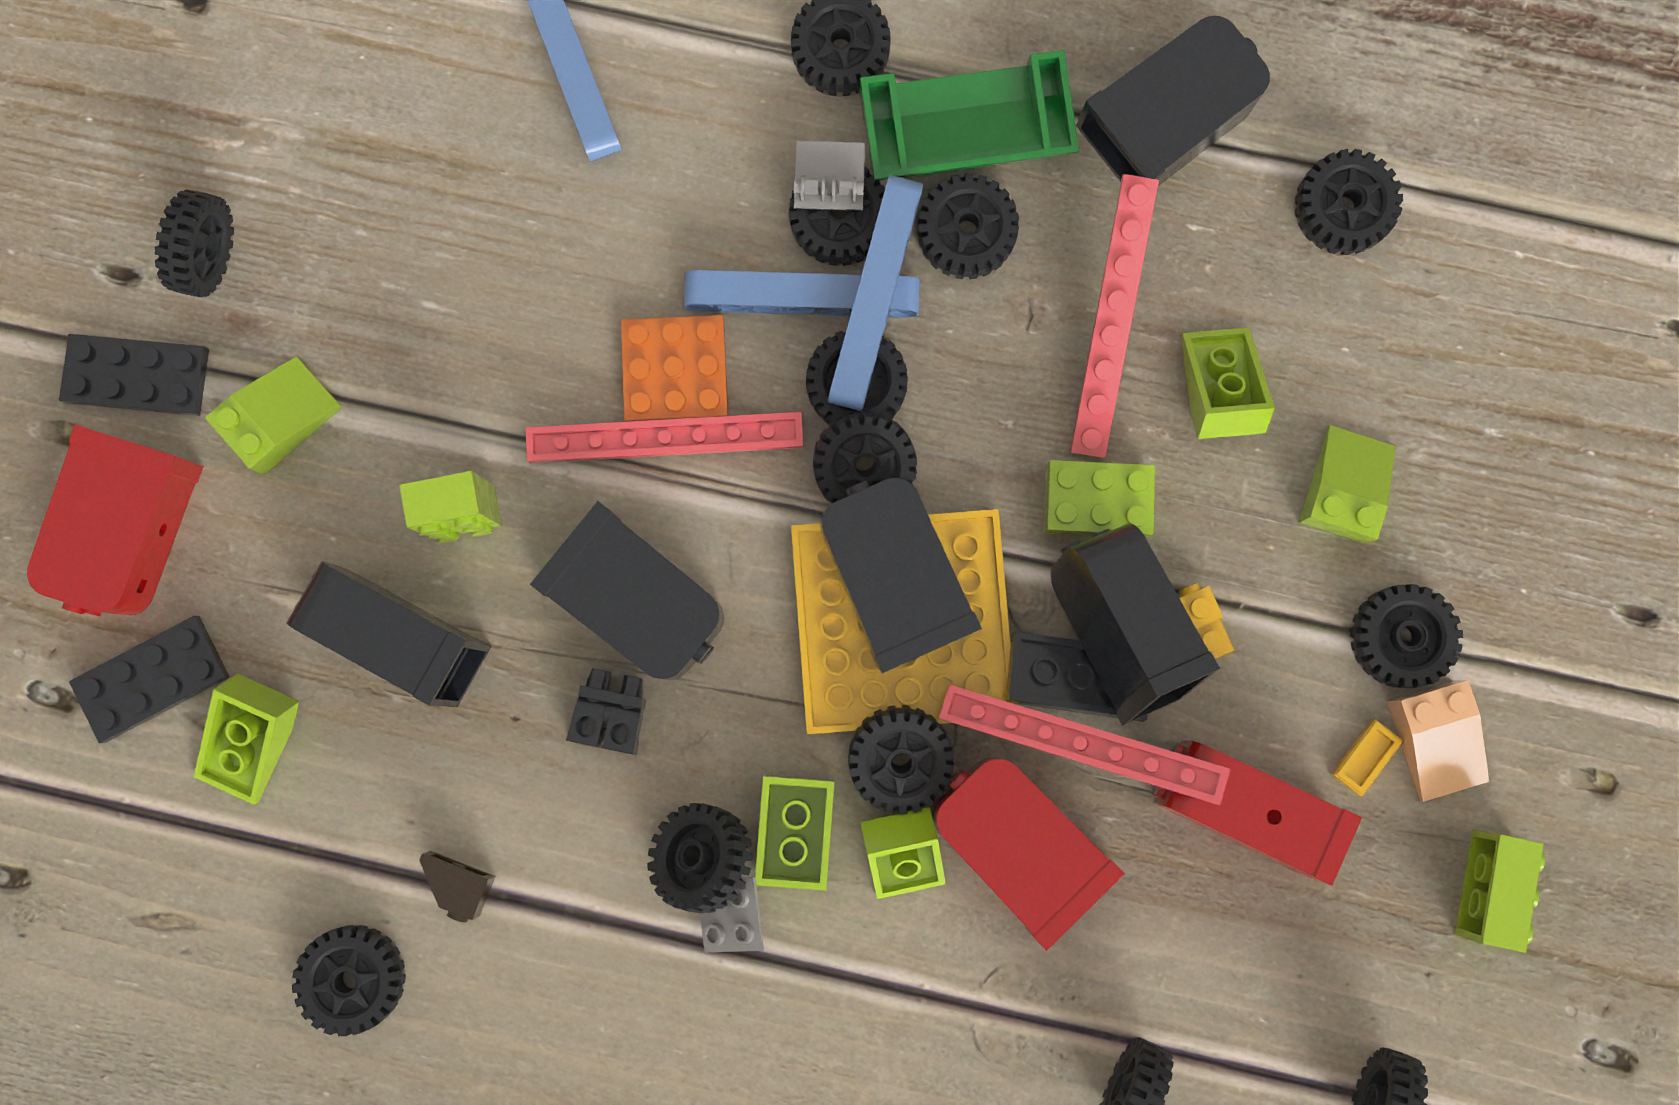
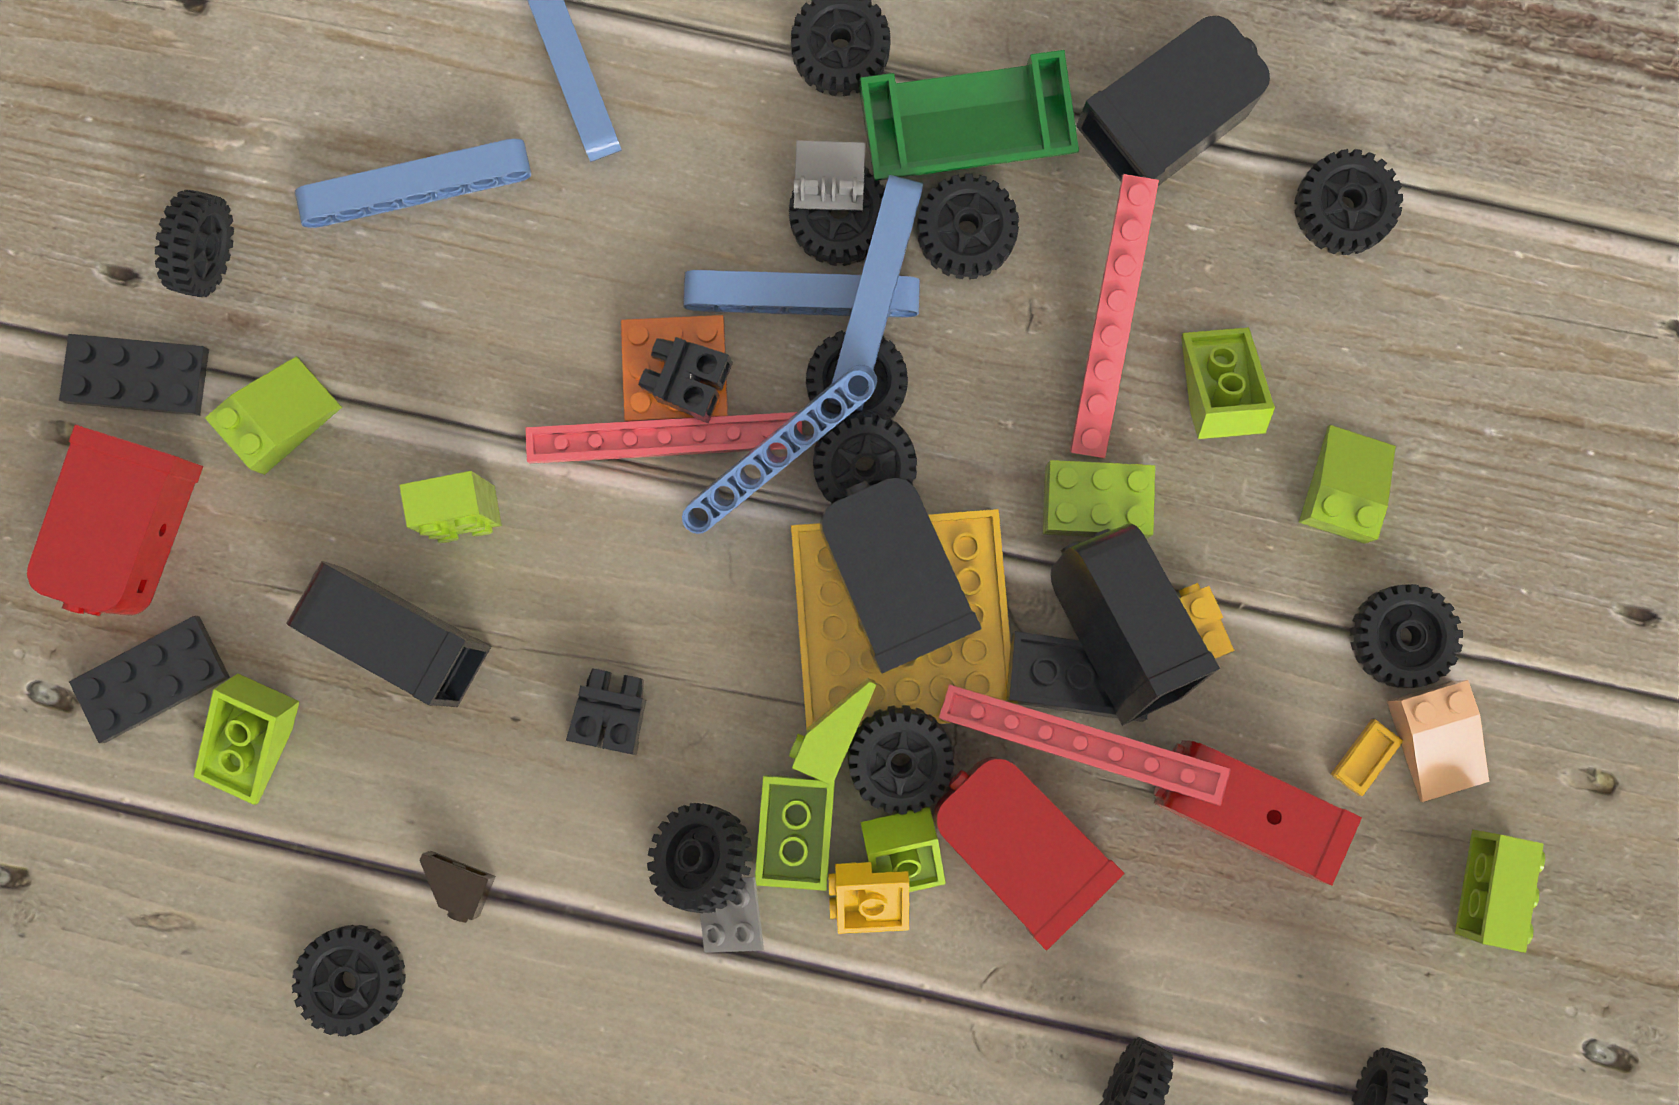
black piece [530,501,724,680] -> none
none -> medium blue beam [295,139,531,228]
none -> black hips [638,337,733,424]
none -> medium blue beam [682,365,877,534]
none -> lime slope [789,678,877,786]
none -> yellow plate [828,862,909,934]

